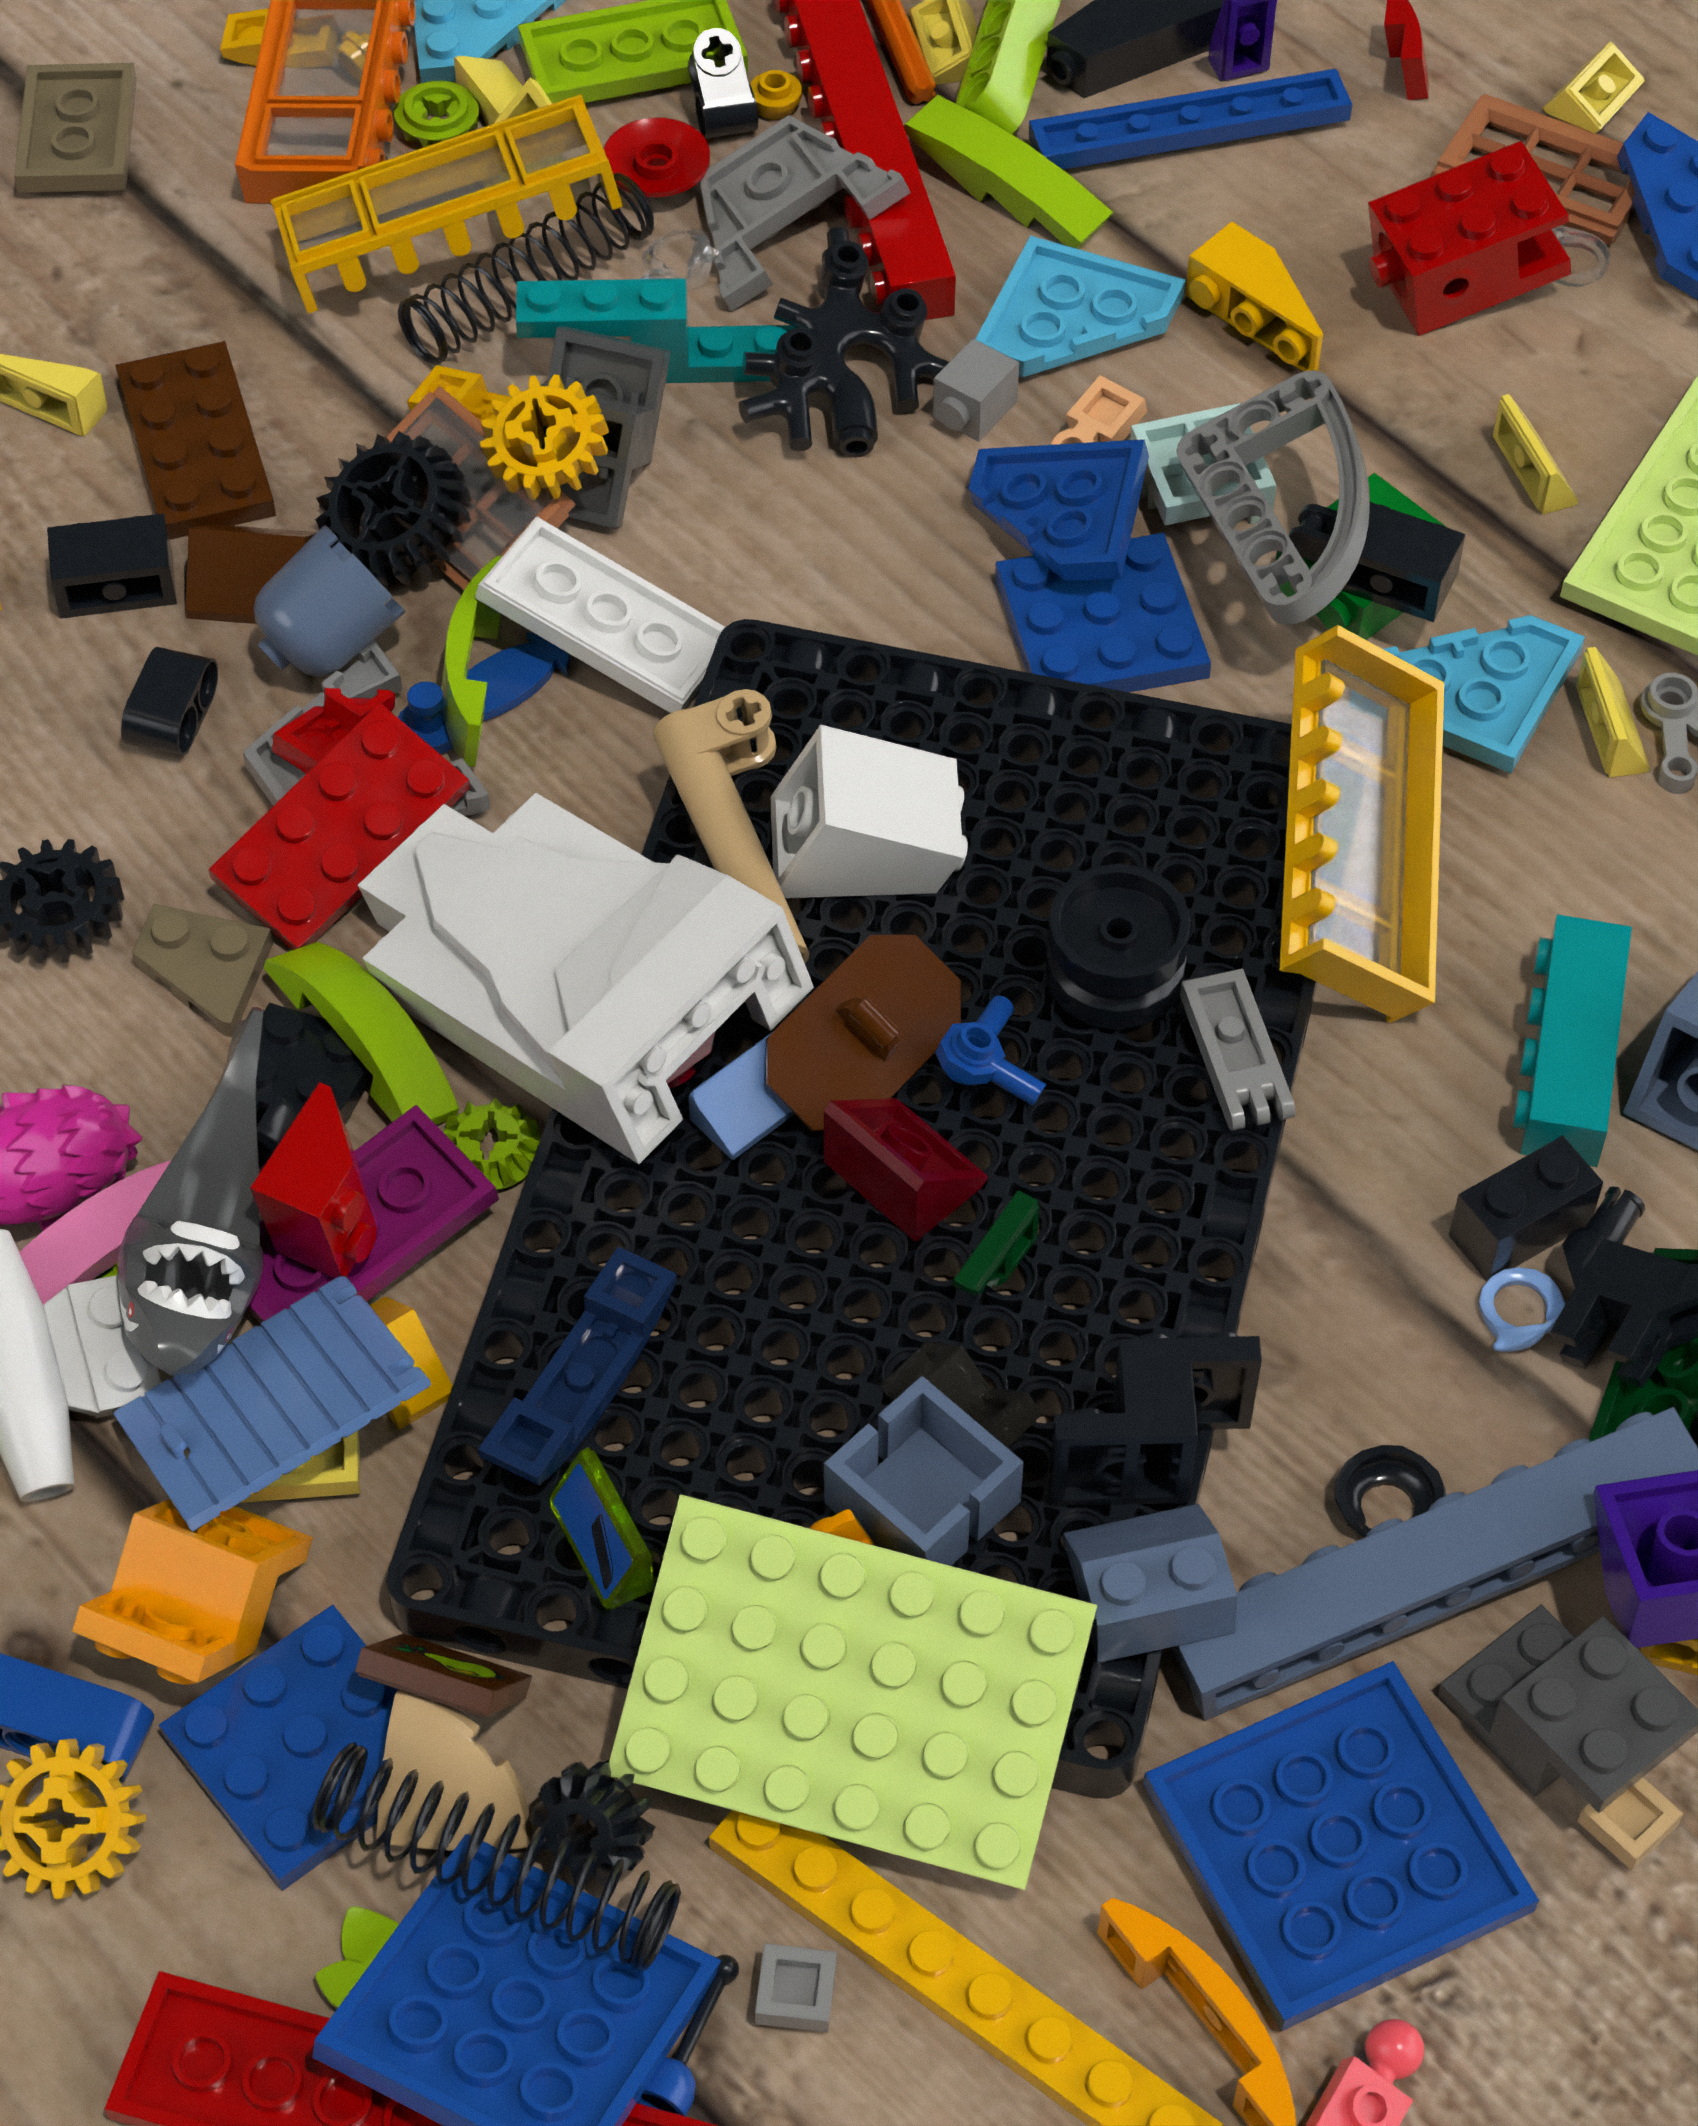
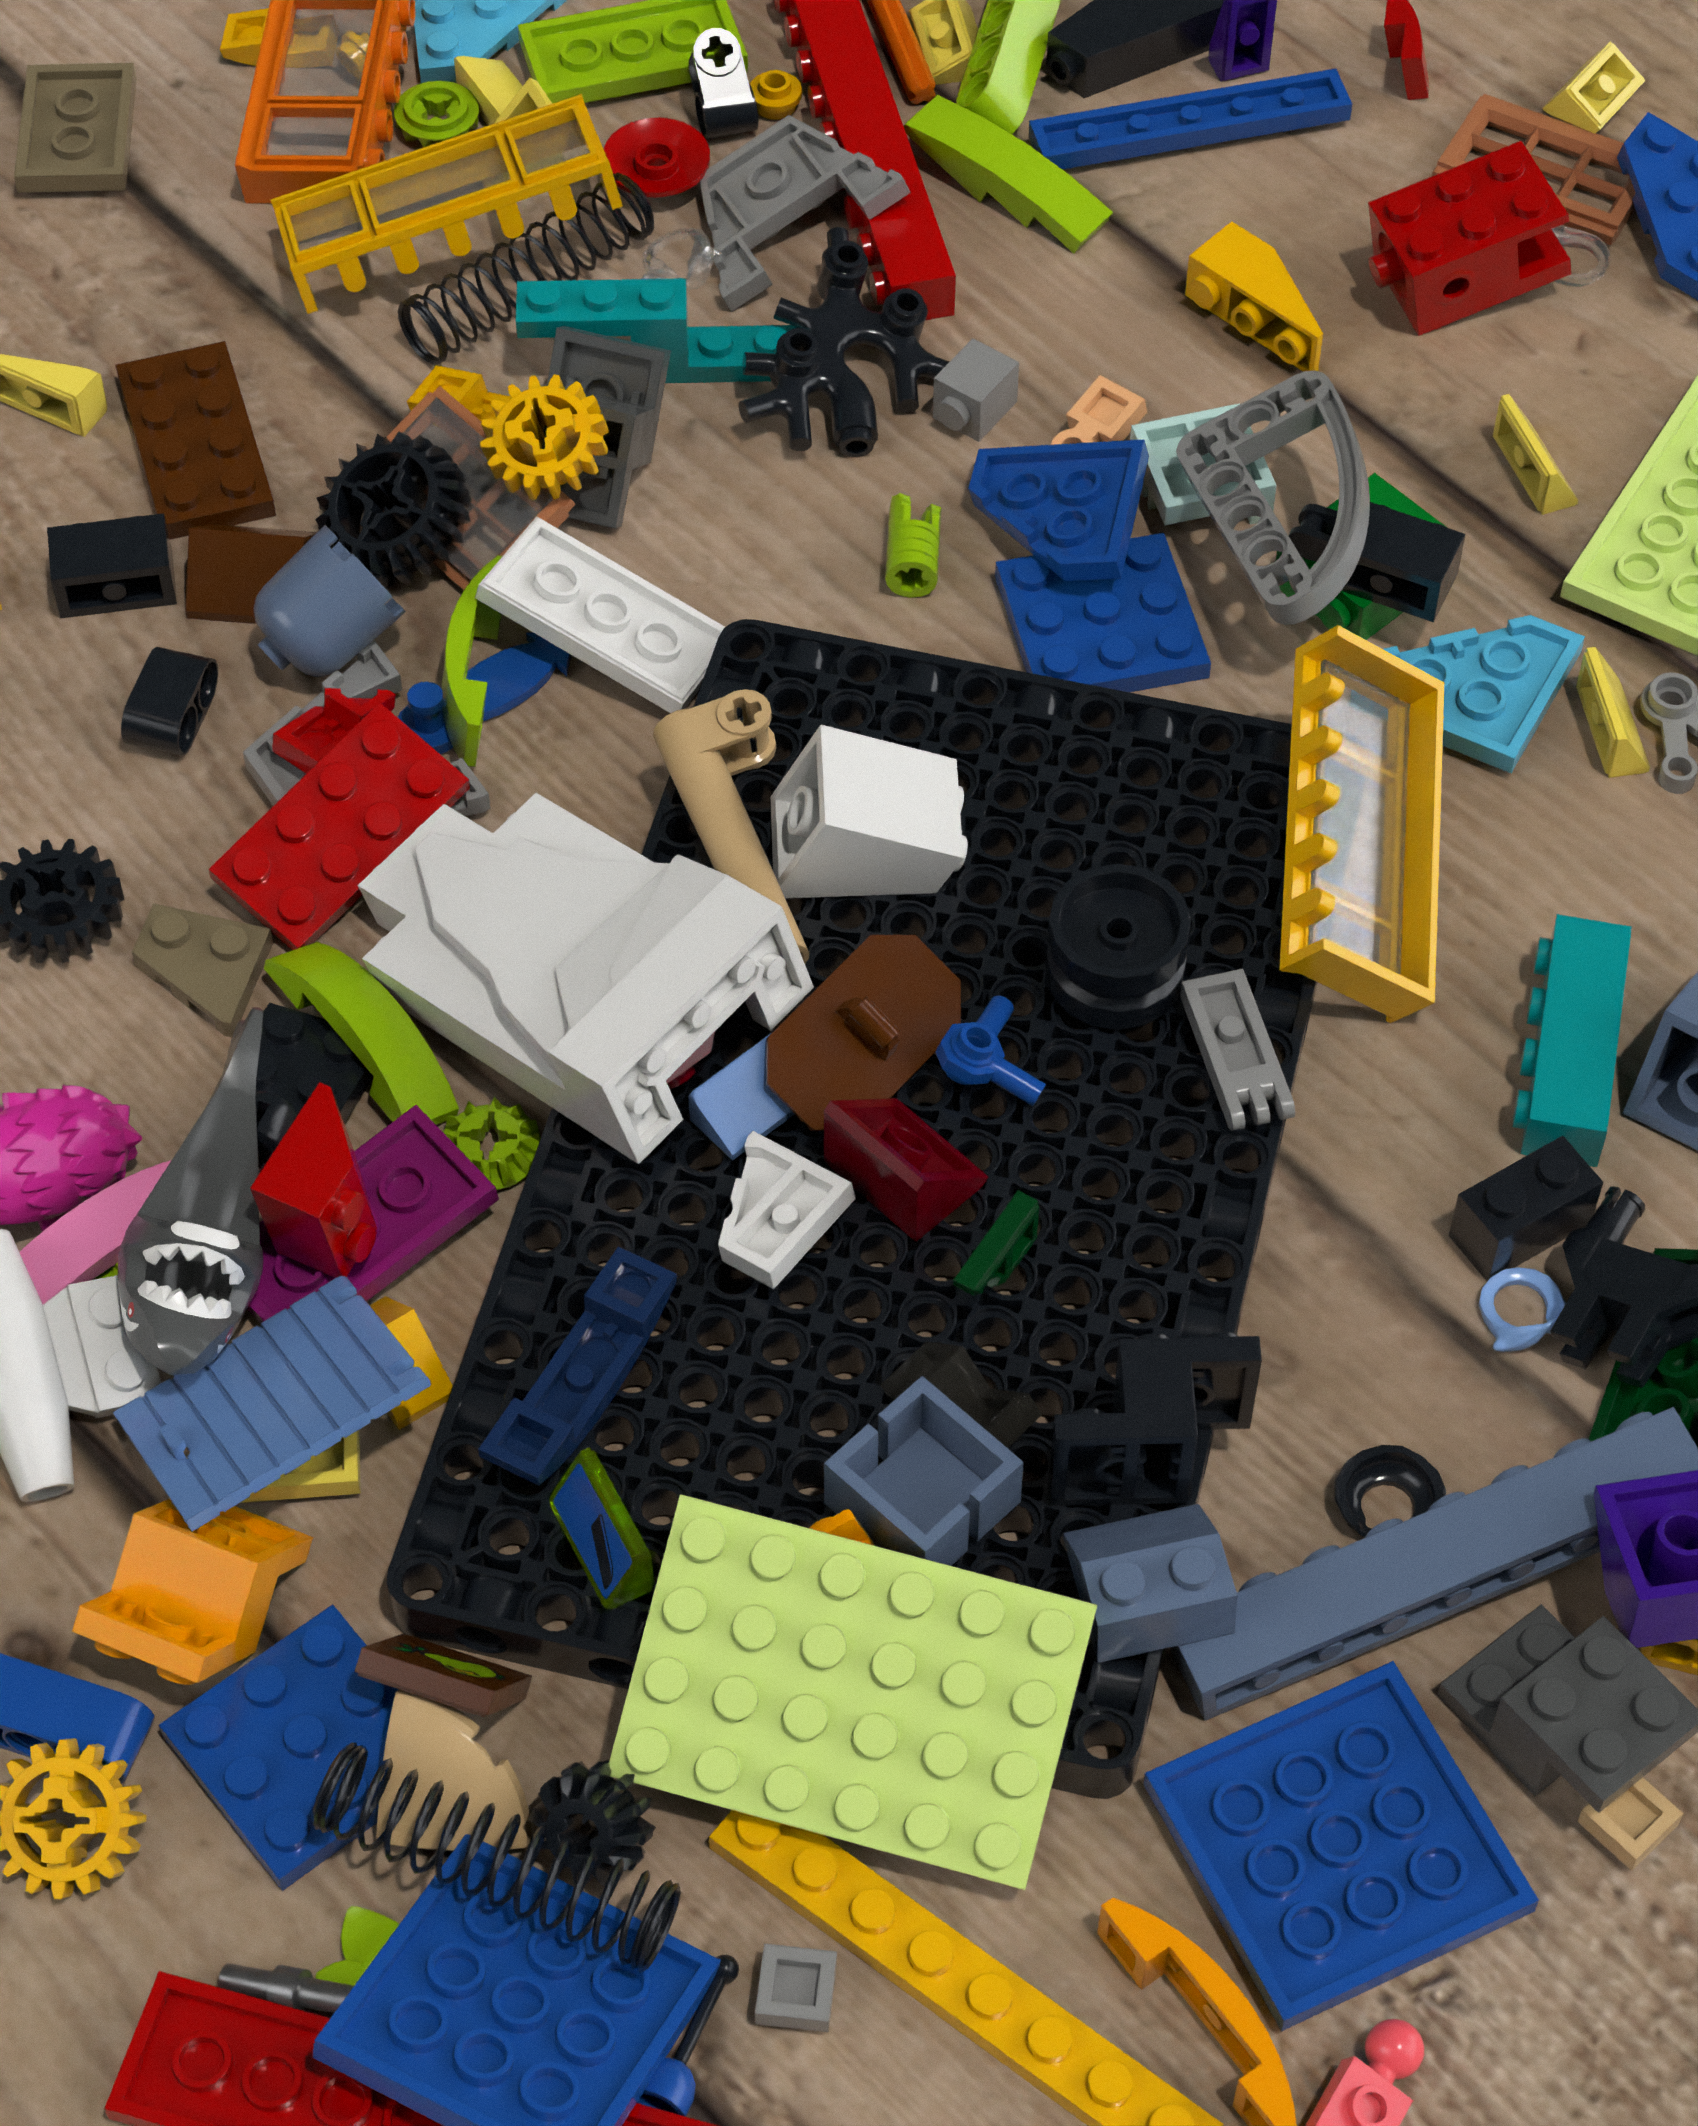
medium azure plate [975,236,1186,377] -> none
none -> flat silver bar [218,1963,354,2013]
none -> white wing [718,1131,855,1289]
none -> lime hinge [885,493,941,598]

